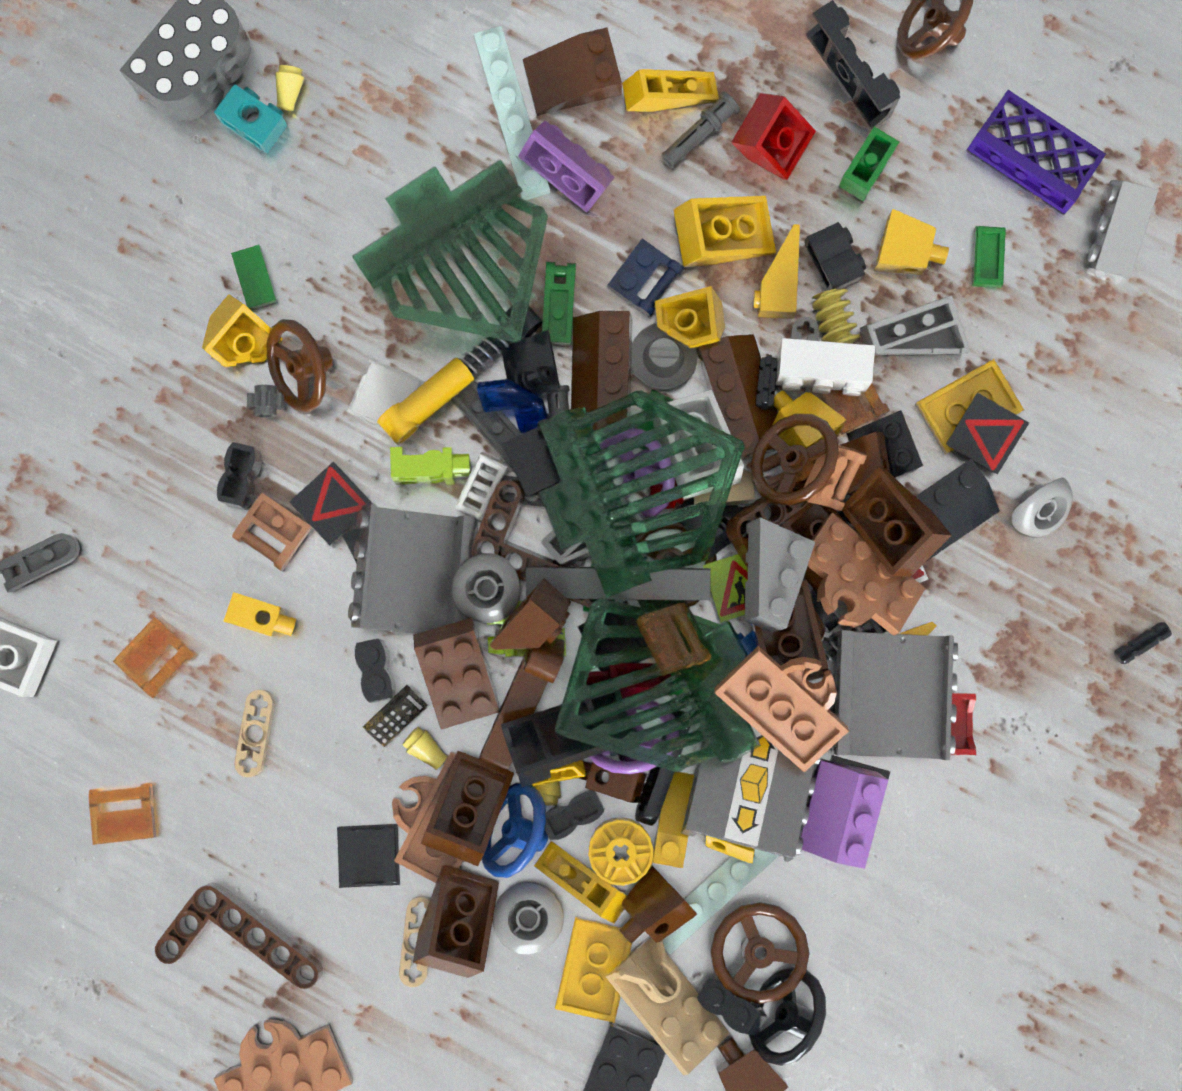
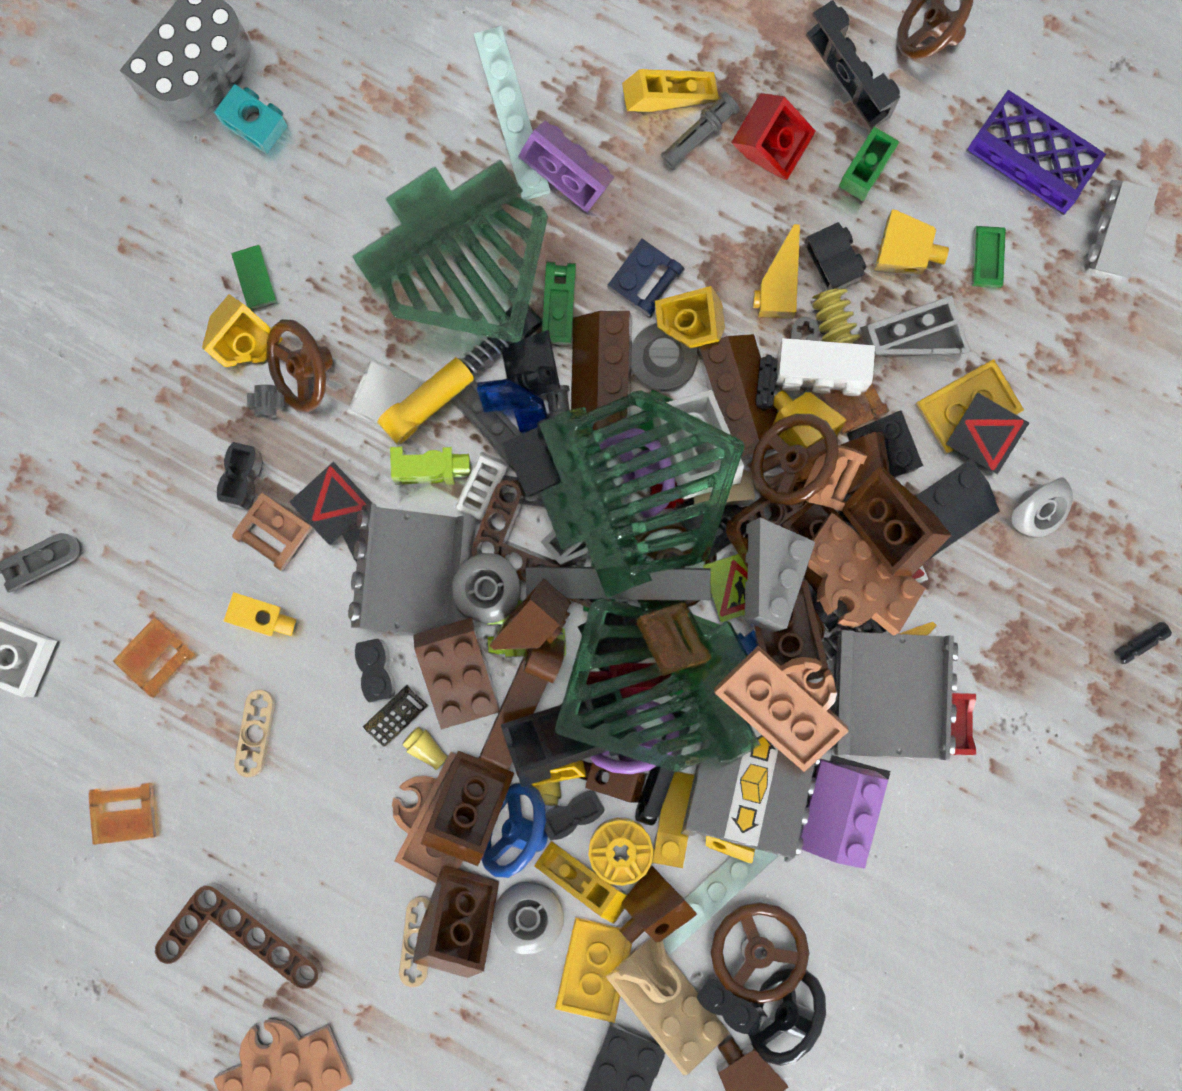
light yellow cone [275,65,304,111] -> none
black piece [337,824,400,888] -> none
reddish brown slope [523,27,622,116] -> none
yellow slope [673,196,776,267] -> none

